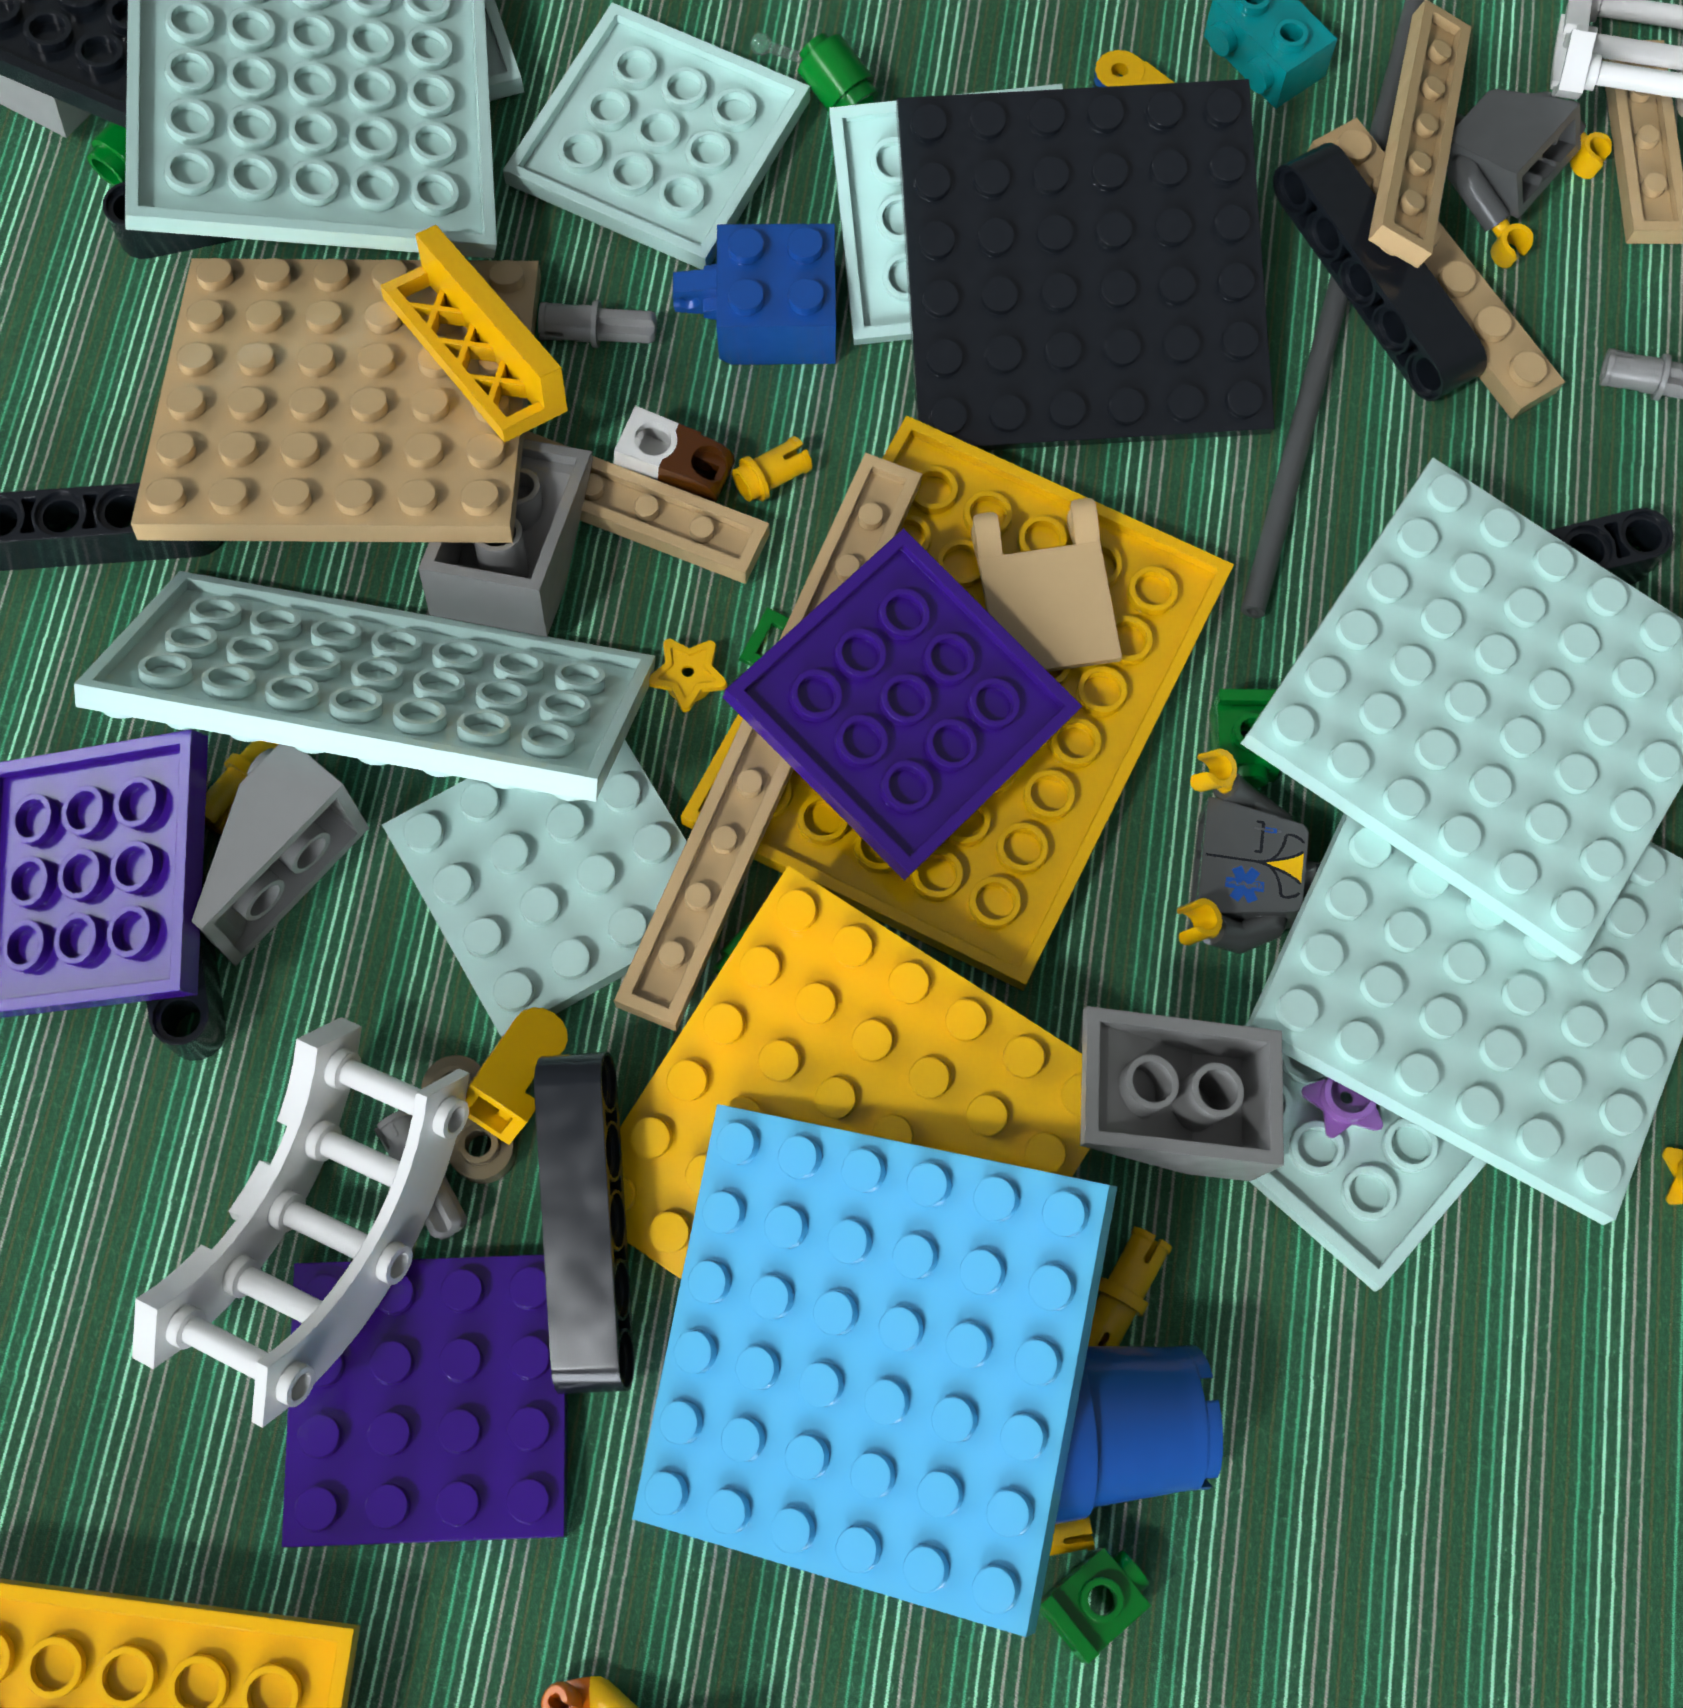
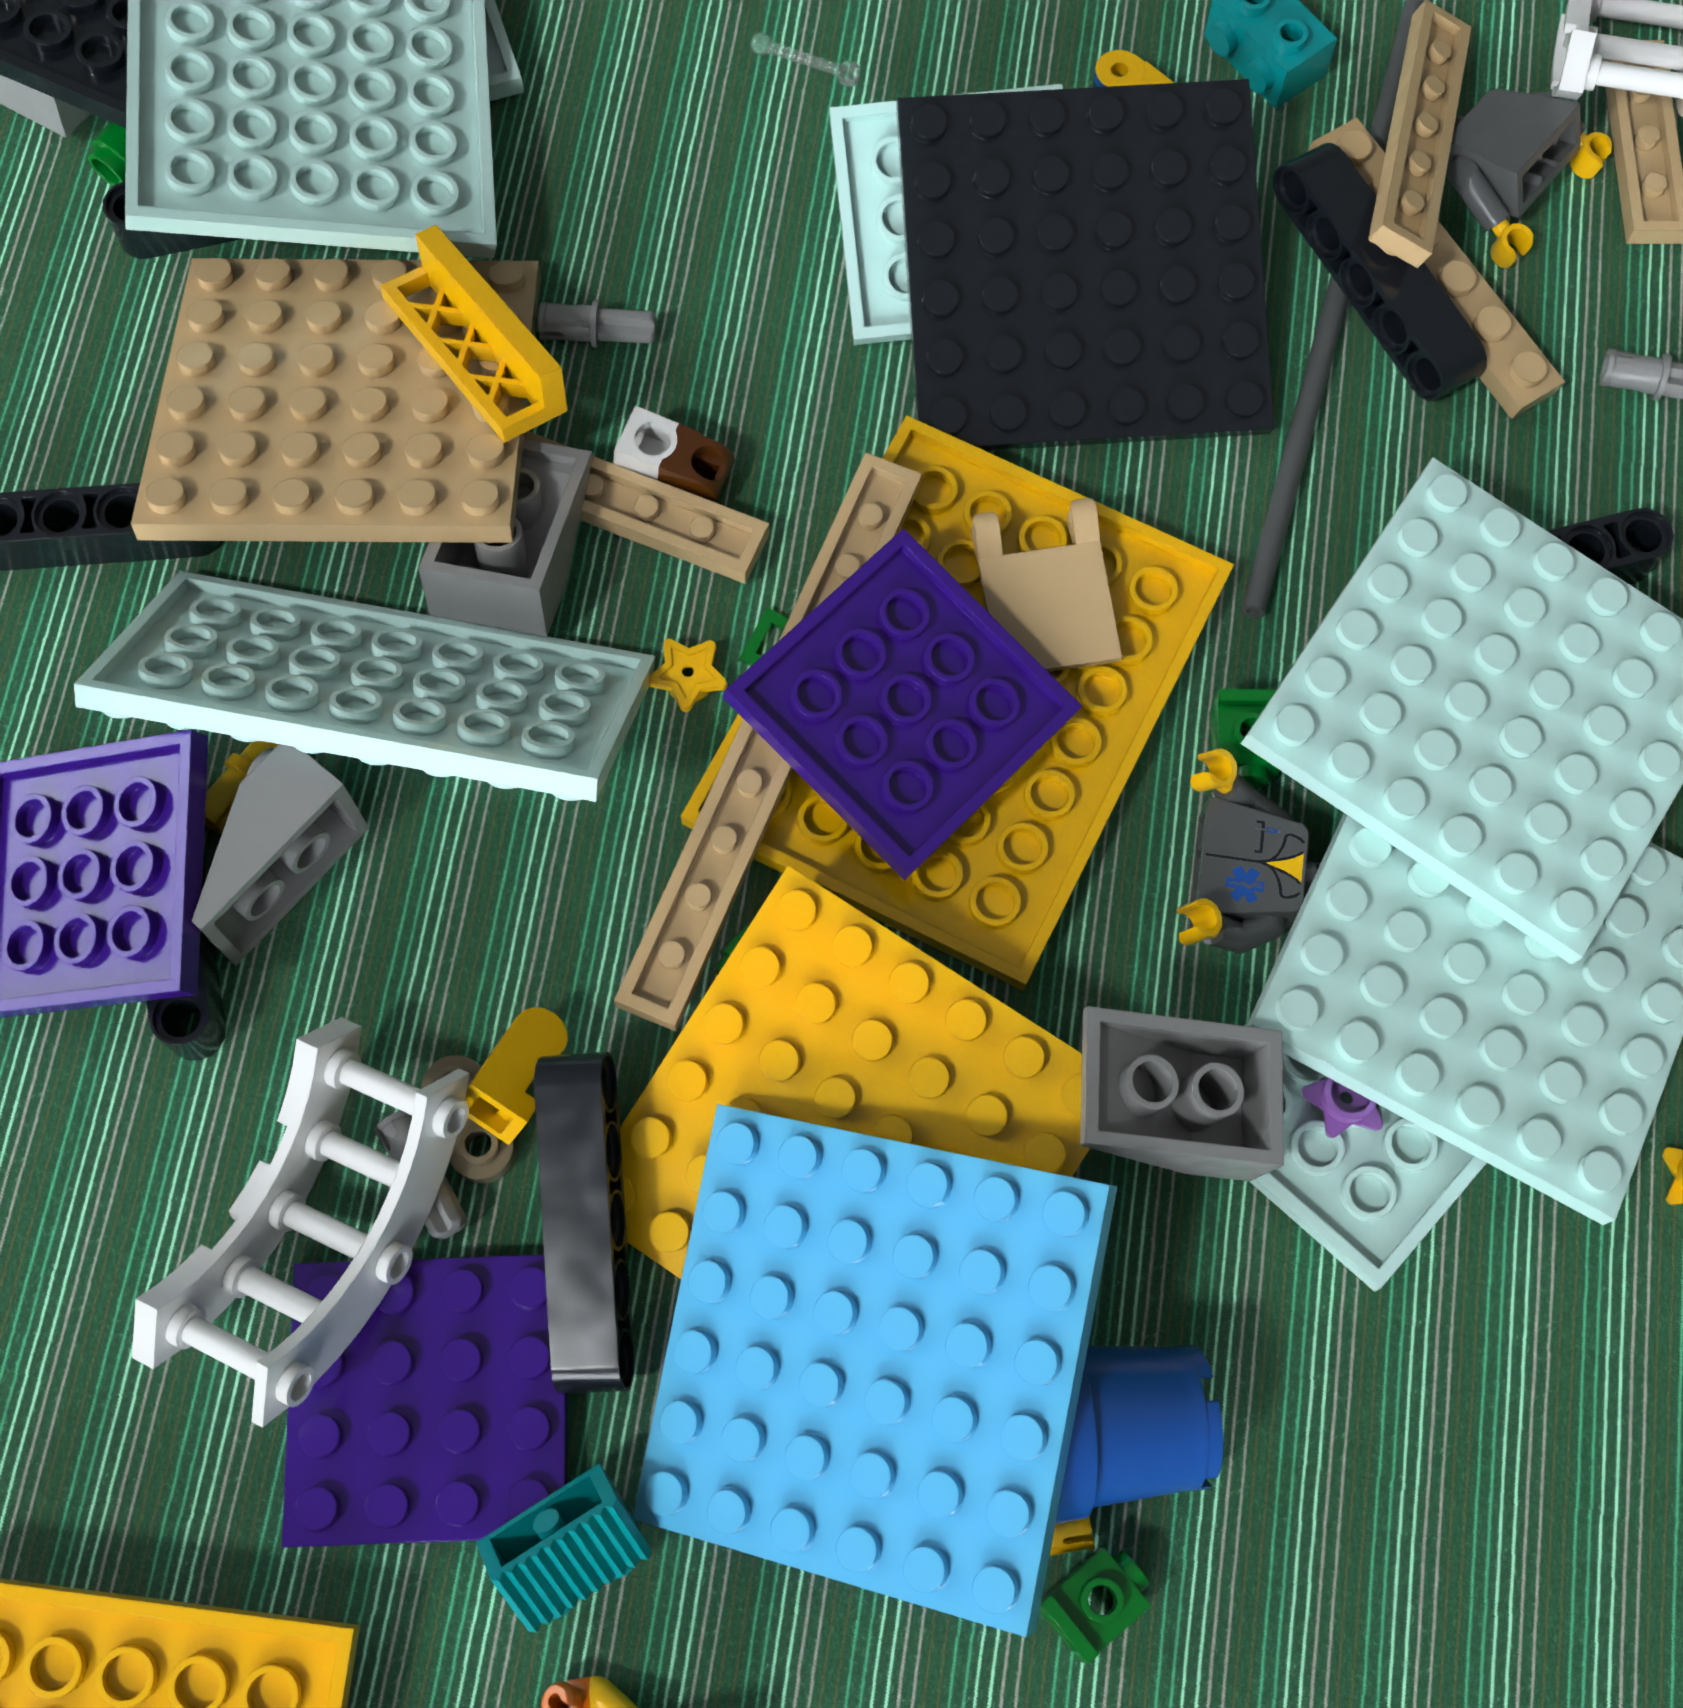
light aqua plate [382,740,729,1037] -> none
light aqua plate [503,2,810,269] -> none
blue hinge [672,223,836,365] -> none
yellow pin [732,436,813,502] -> none
green brick [797,33,879,112] -> none
yellow pin [1088,1226,1173,1346] -> none
none -> teal brick [476,1463,652,1633]

